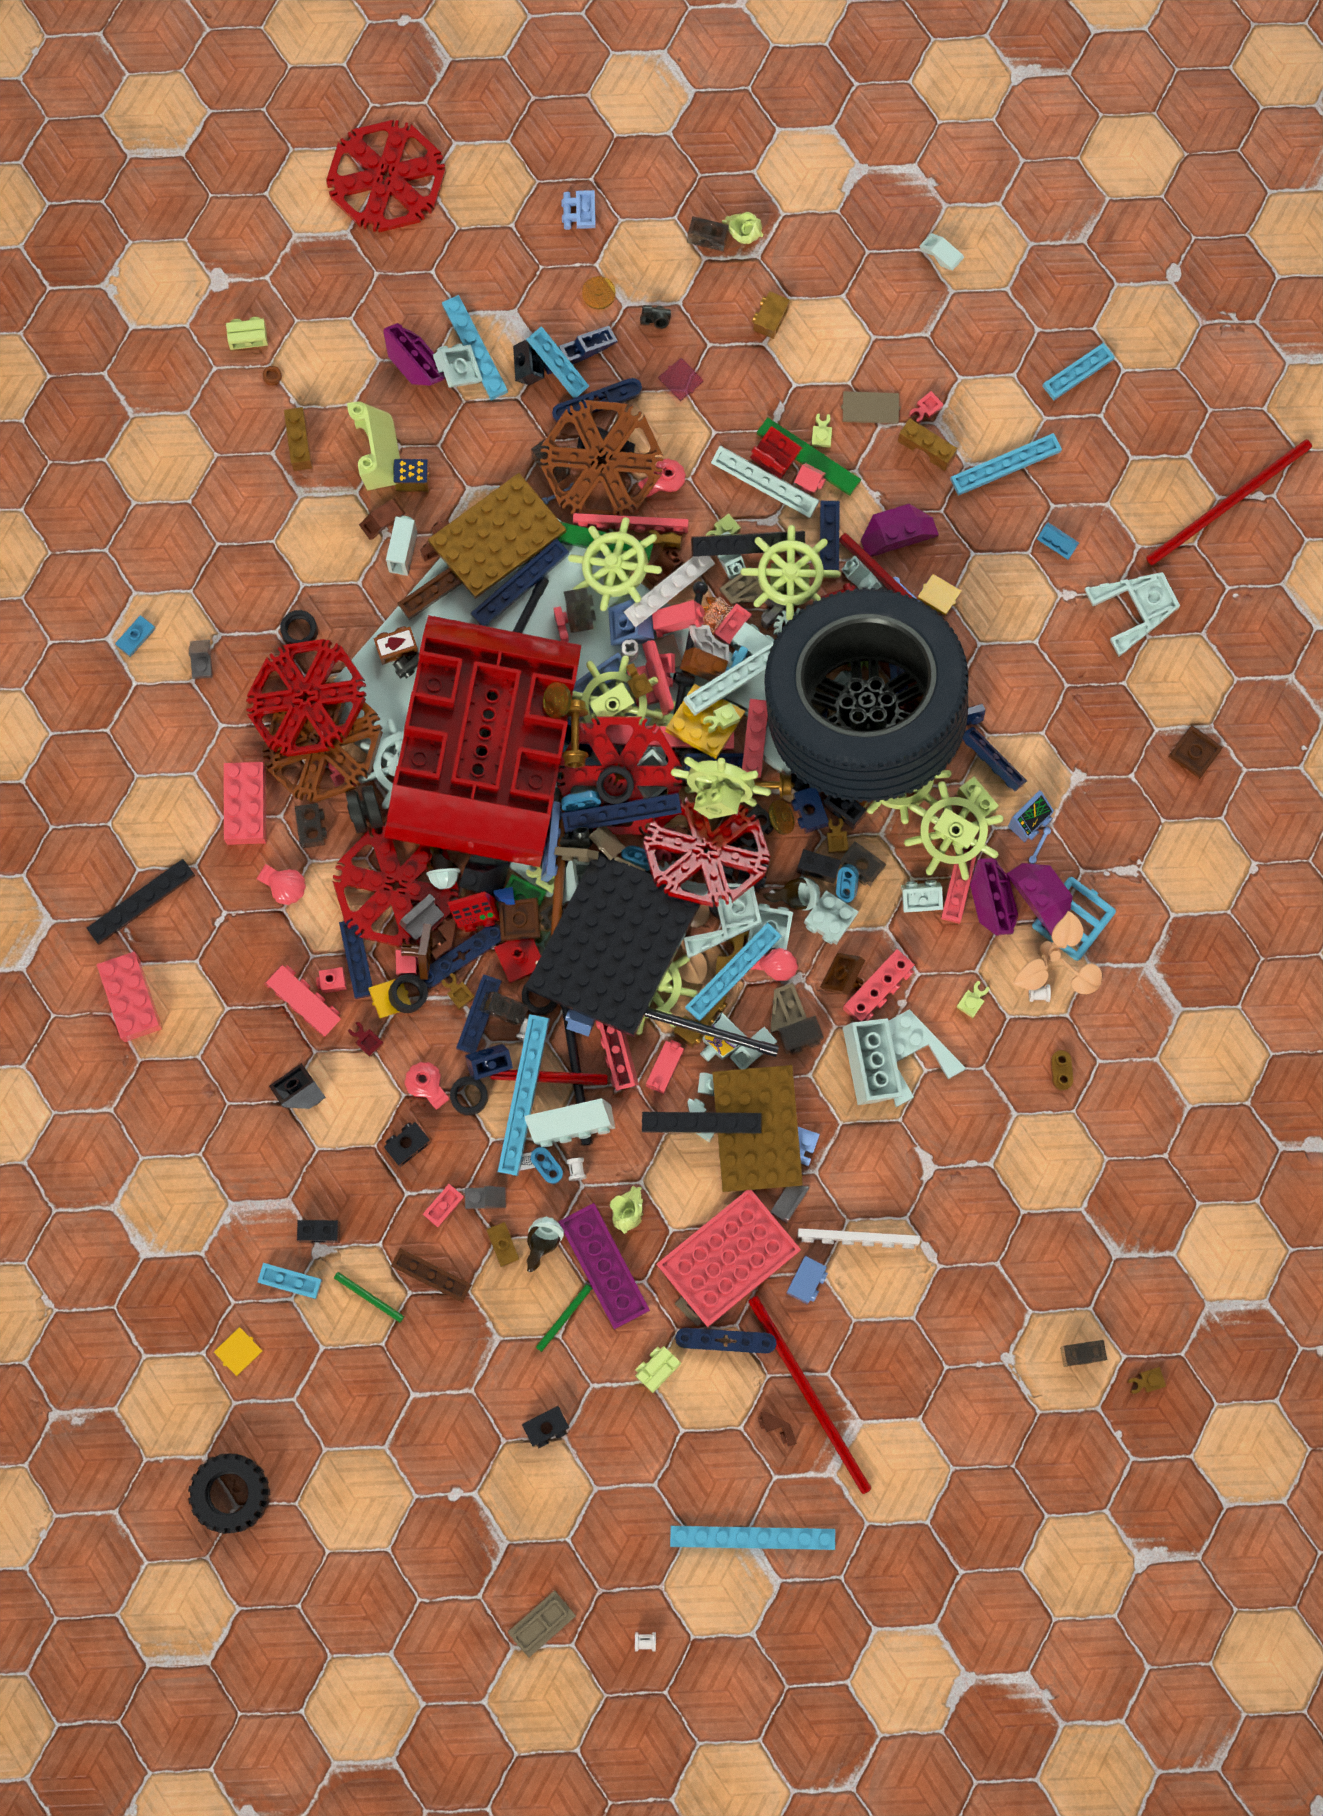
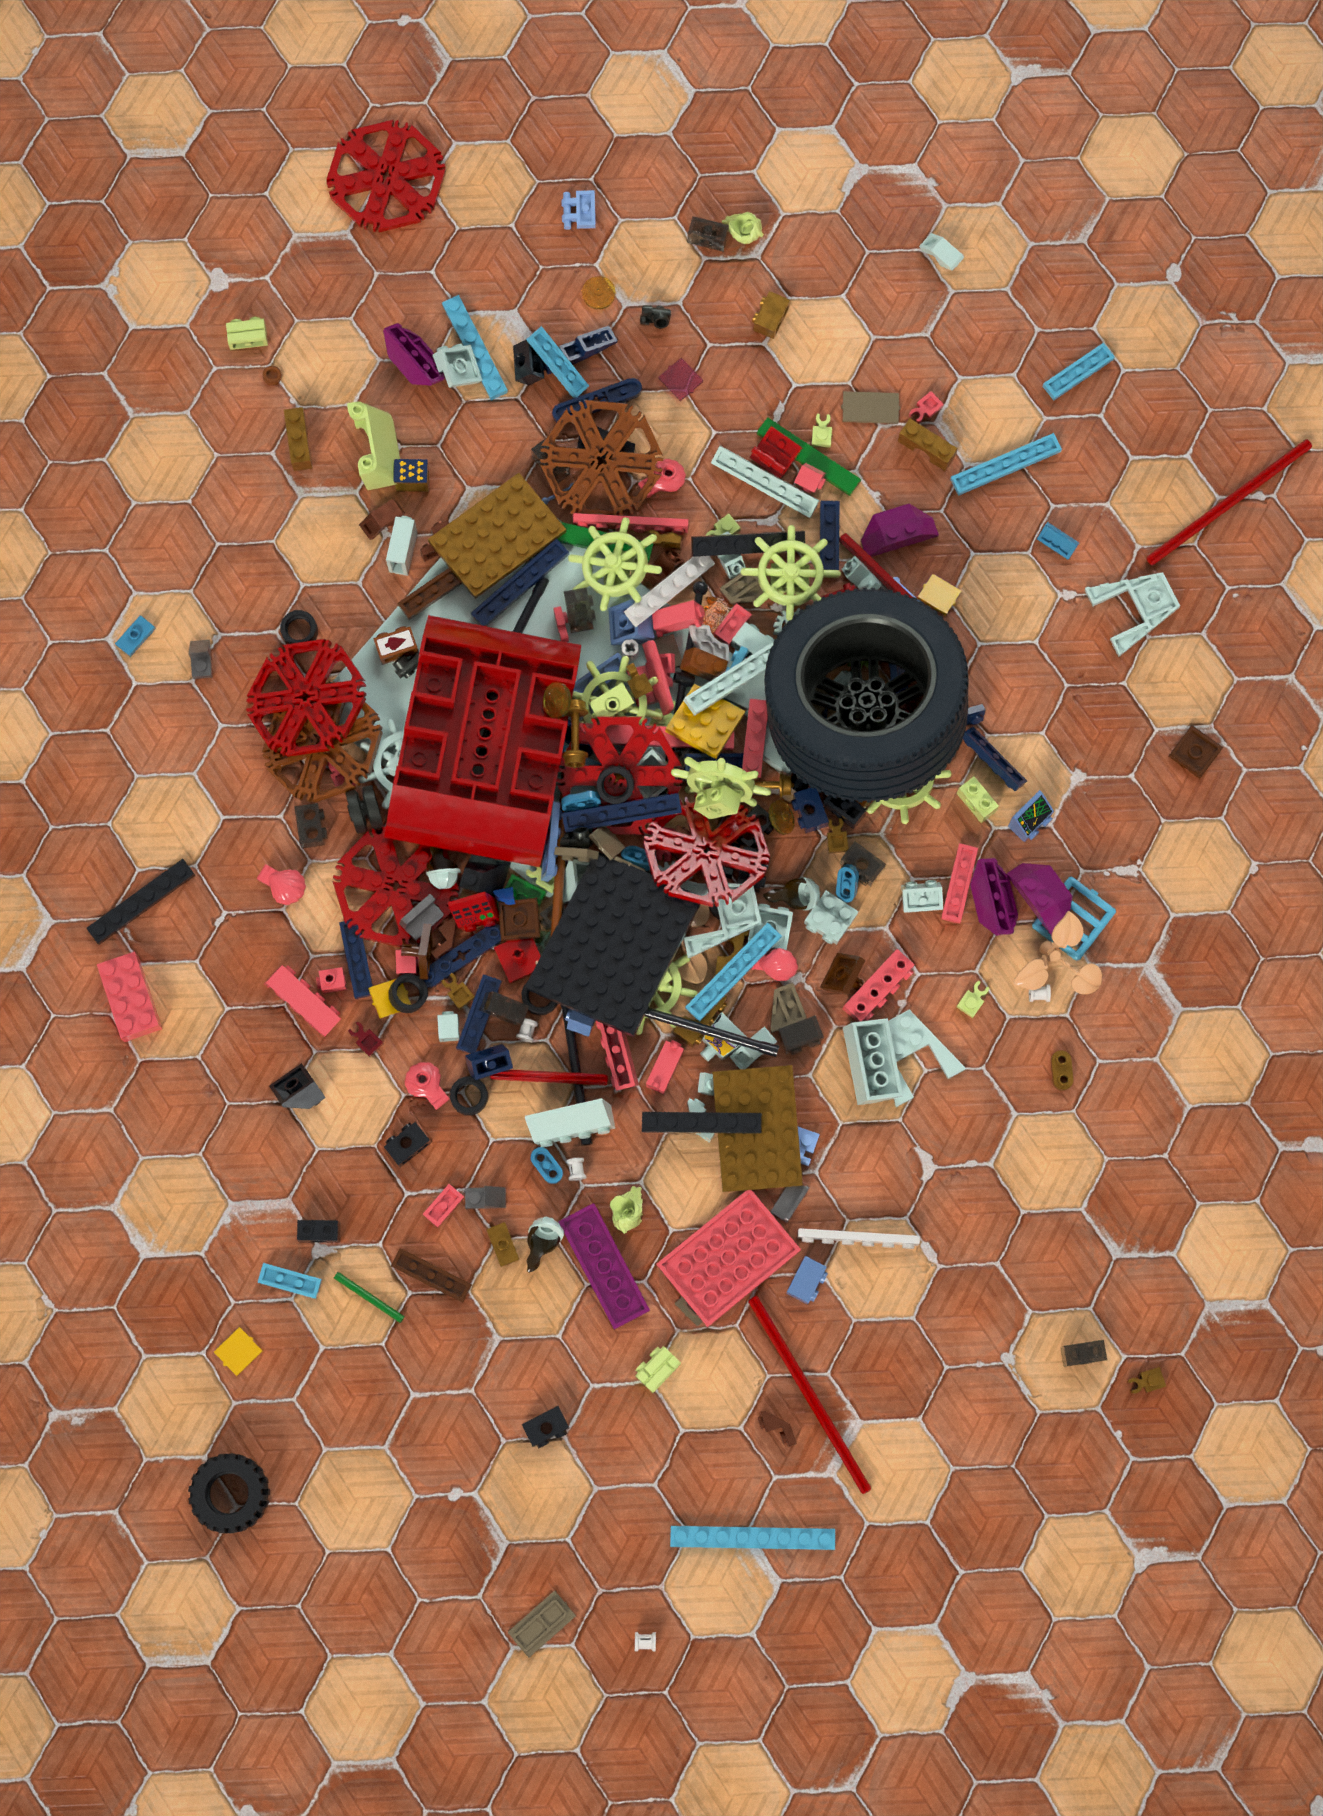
coral brick [224,762,266,845] -> none
medium azure plate [498,1014,550,1176] -> none
white sticker [520,1152,535,1170] -> none
green piece [536,1284,593,1352] -> none
dark blue piece [675,1328,777,1354] -> none
yellowish green plate [703,703,740,733] -> none
flat silver slope [761,598,786,630] -> none
black brick [796,849,841,884] -> none
yellowish green piece [904,781,1004,880] -> none
light blue hinge [1029,827,1051,864] -> none
none -> light aqua brick [437,1011,460,1042]

